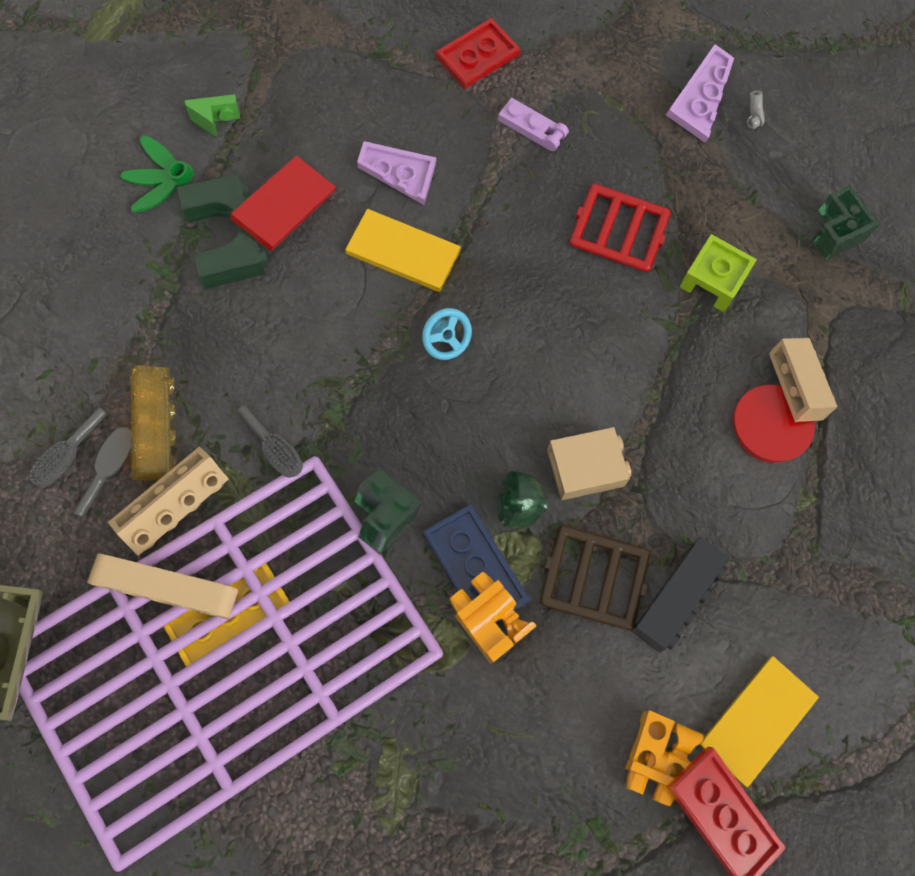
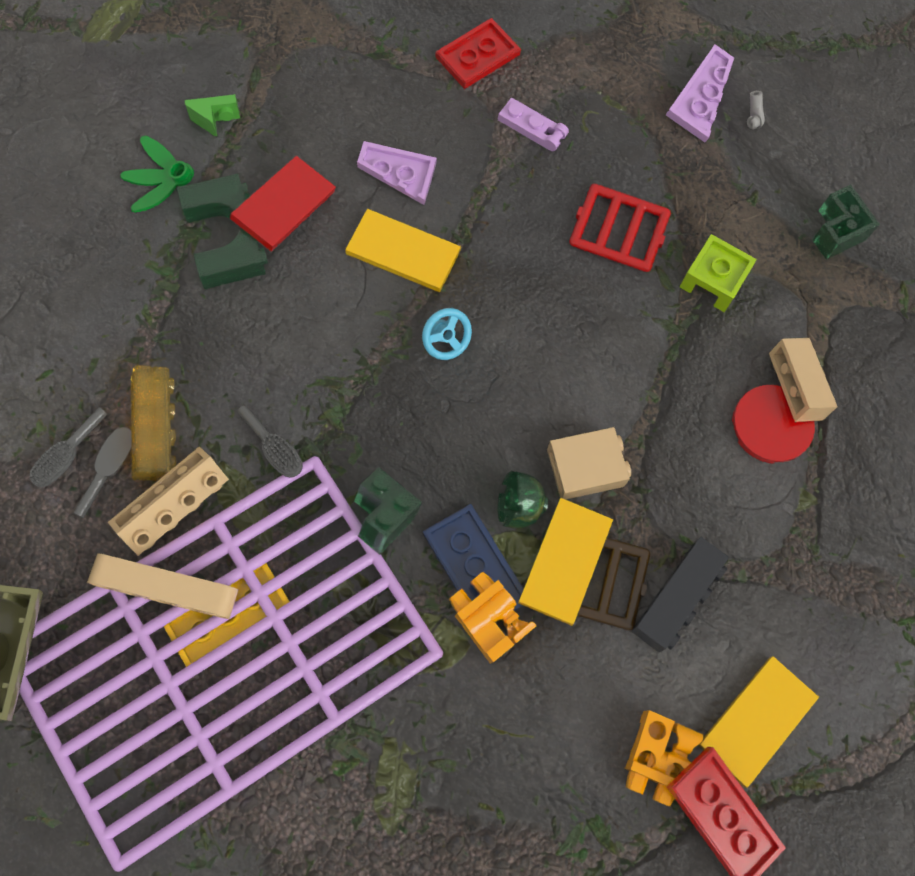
none -> yellow tile [518,498,613,626]

